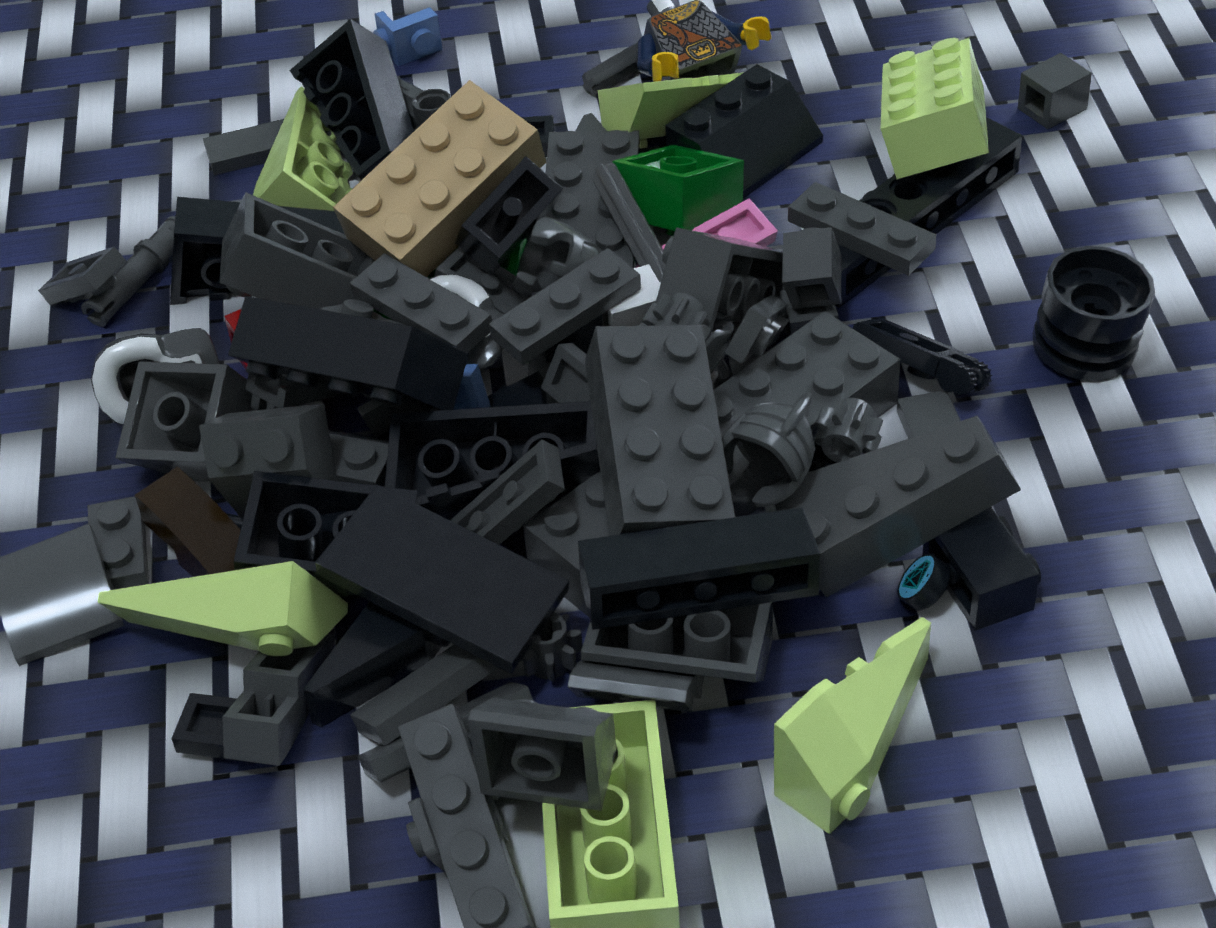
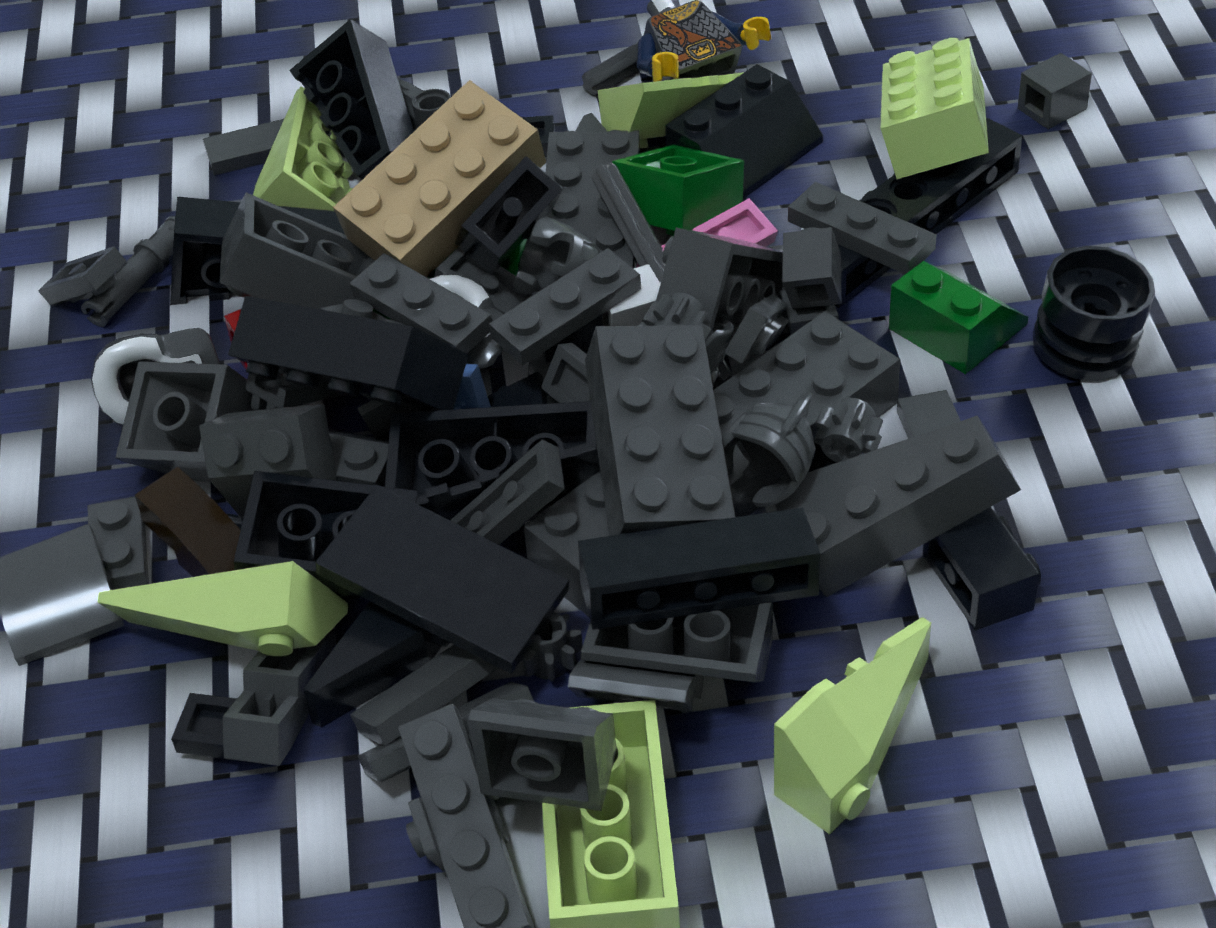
medium blue bracket [373,7,442,67] -> none
black hinge [853,318,993,396] -> none
black tile [897,553,950,611] -> none
none -> green slope [889,261,1028,374]

